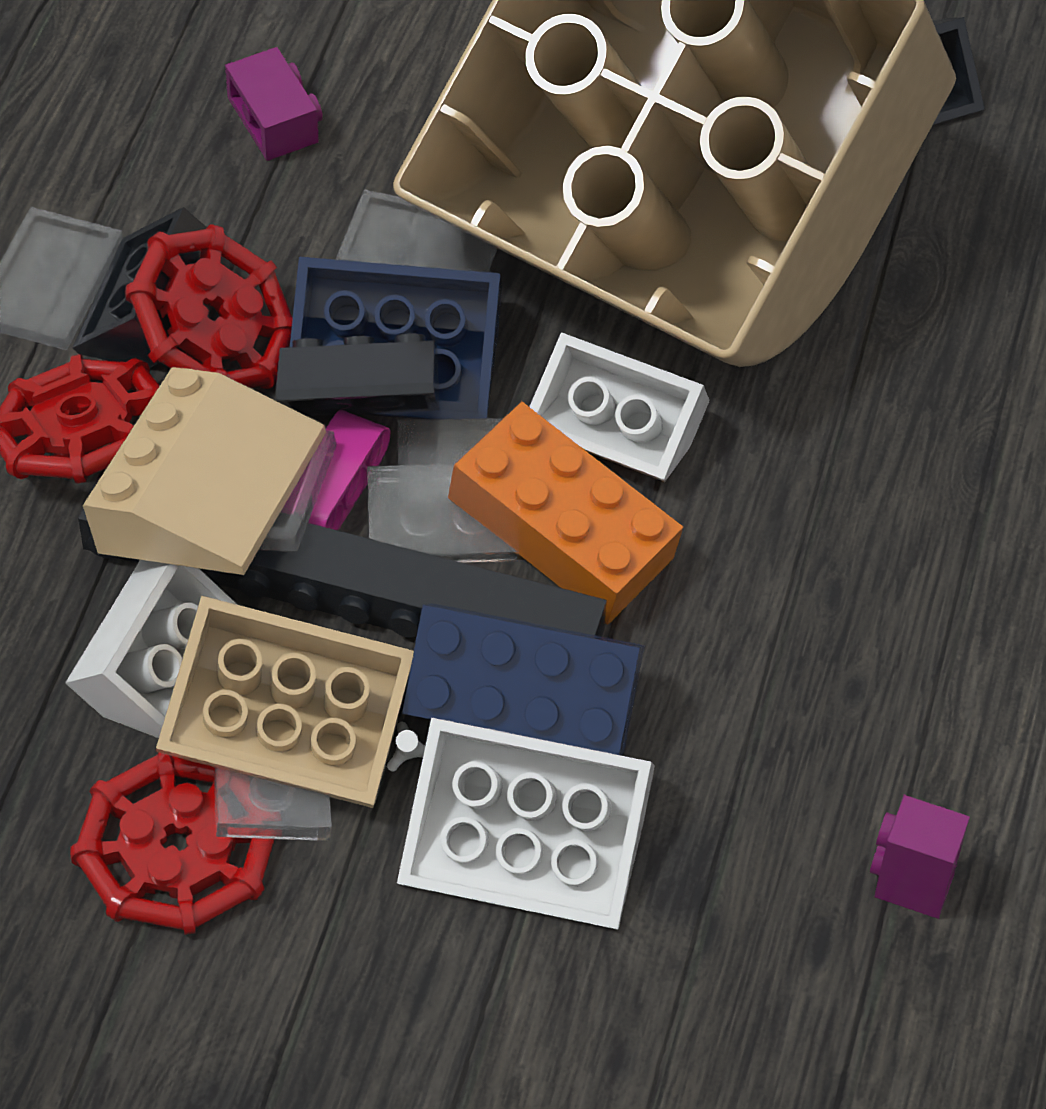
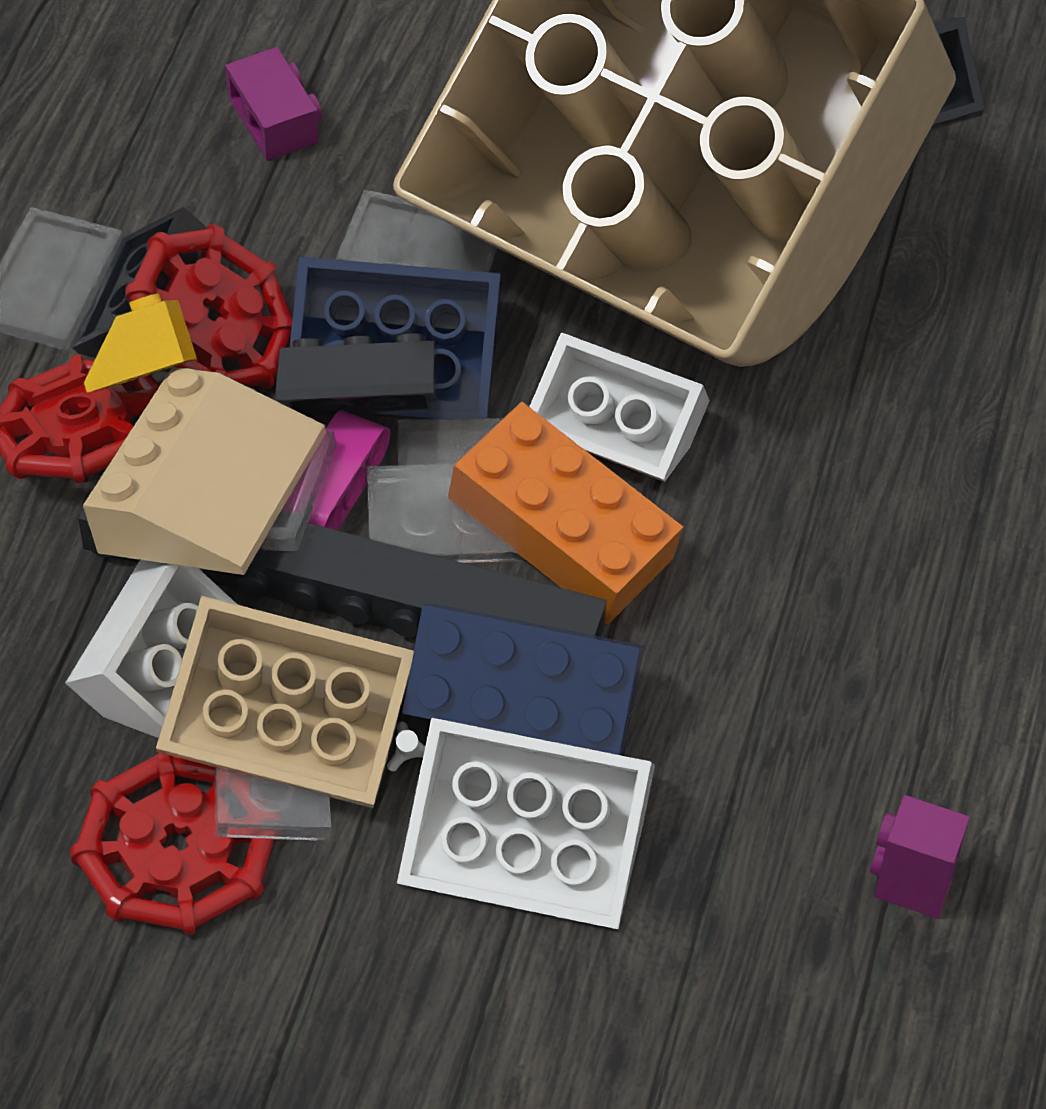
none -> yellow slope [84,293,197,393]

